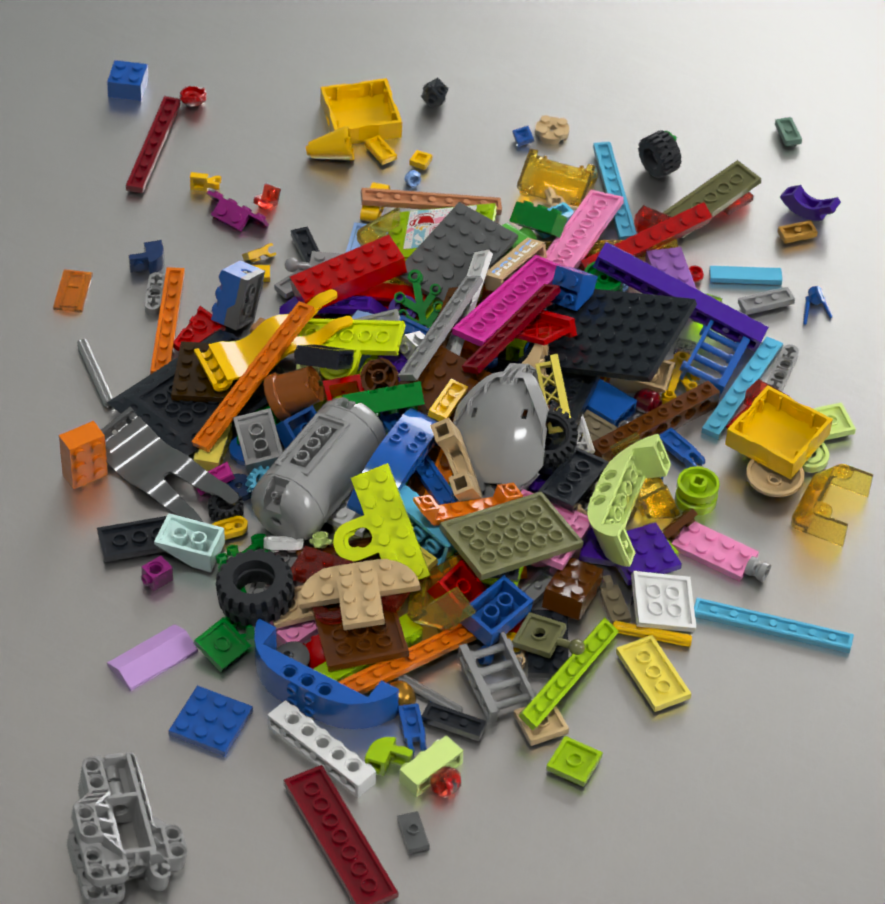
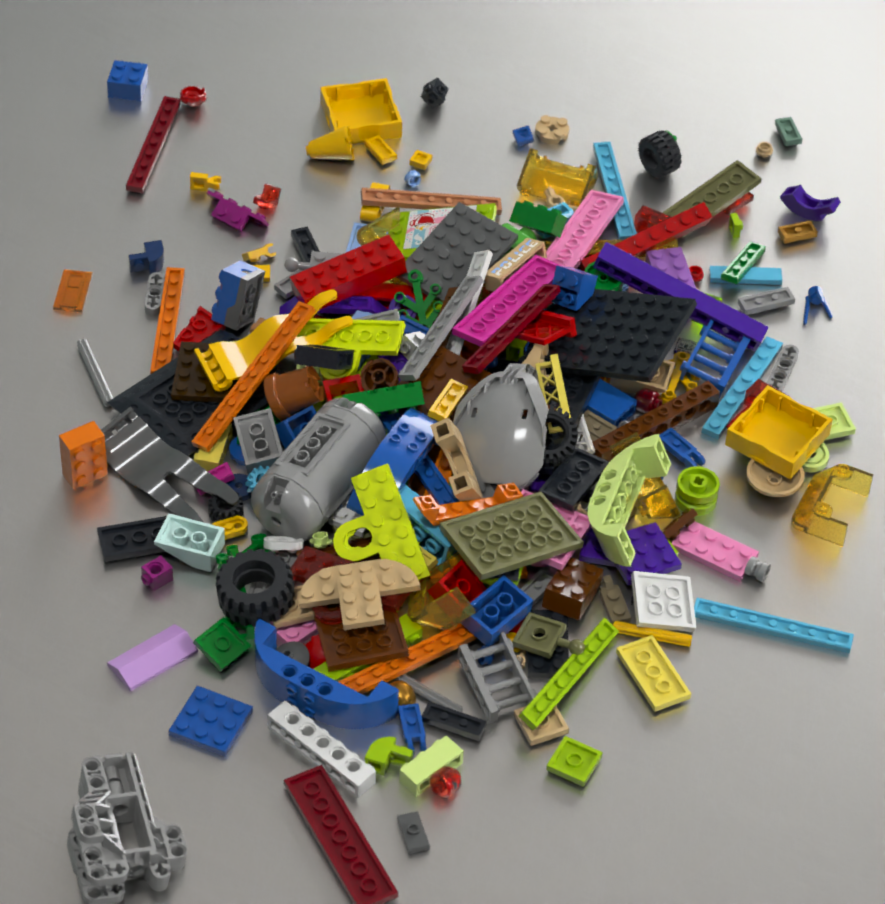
none -> tile [721,241,766,284]
none -> lime plate [728,213,743,238]
none -> tan plate [756,142,773,157]

